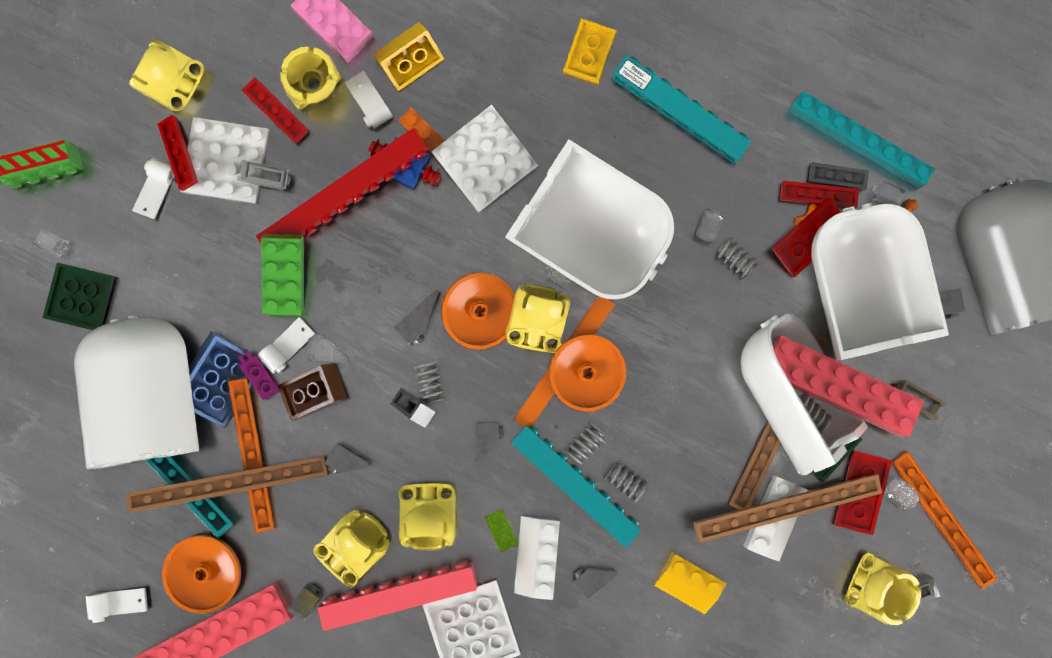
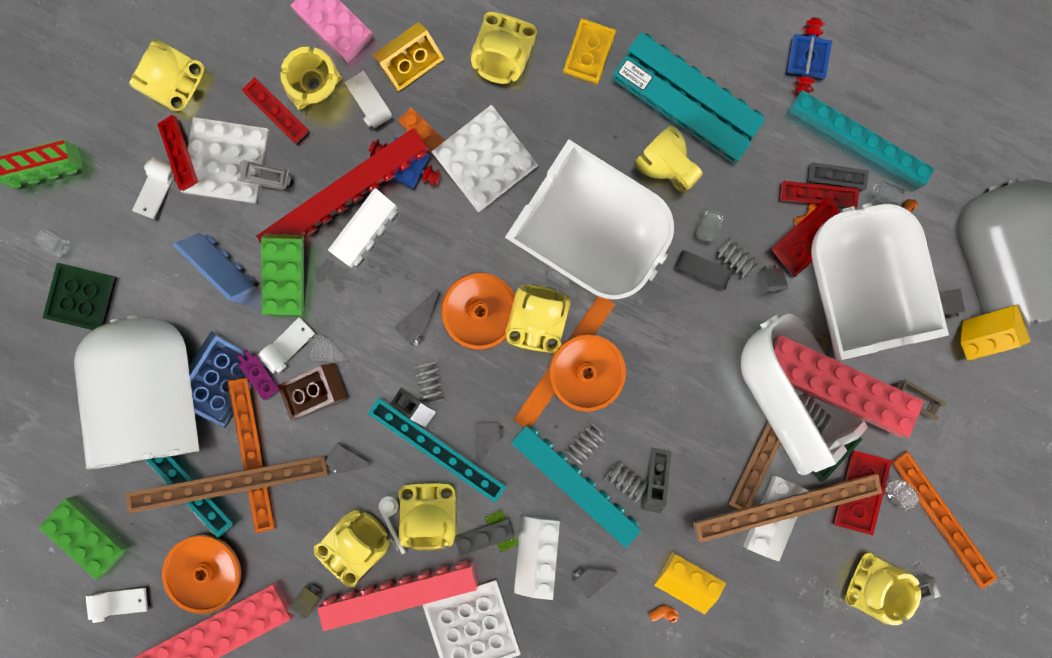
none -> bright green brick [39,497,130,580]
none -> medium blue slope [173,233,258,304]
none -> white slope [328,188,397,268]
none -> teal brick [367,398,507,503]
none -> white door [379,495,408,554]
none -> dark grey plate [454,518,515,556]
none -> light yellow piece [471,12,537,84]
none -> teal brick [626,32,766,141]
none -> light yellow piece [634,125,703,194]
none -> flat silver slope [642,448,671,513]
none -> orange arm [648,605,678,623]
none -> dark grey beam [675,250,733,290]
none -> flat silver slope [759,265,788,294]
none -> blue plate [787,17,832,94]
none -> yellow slope [961,305,1031,361]

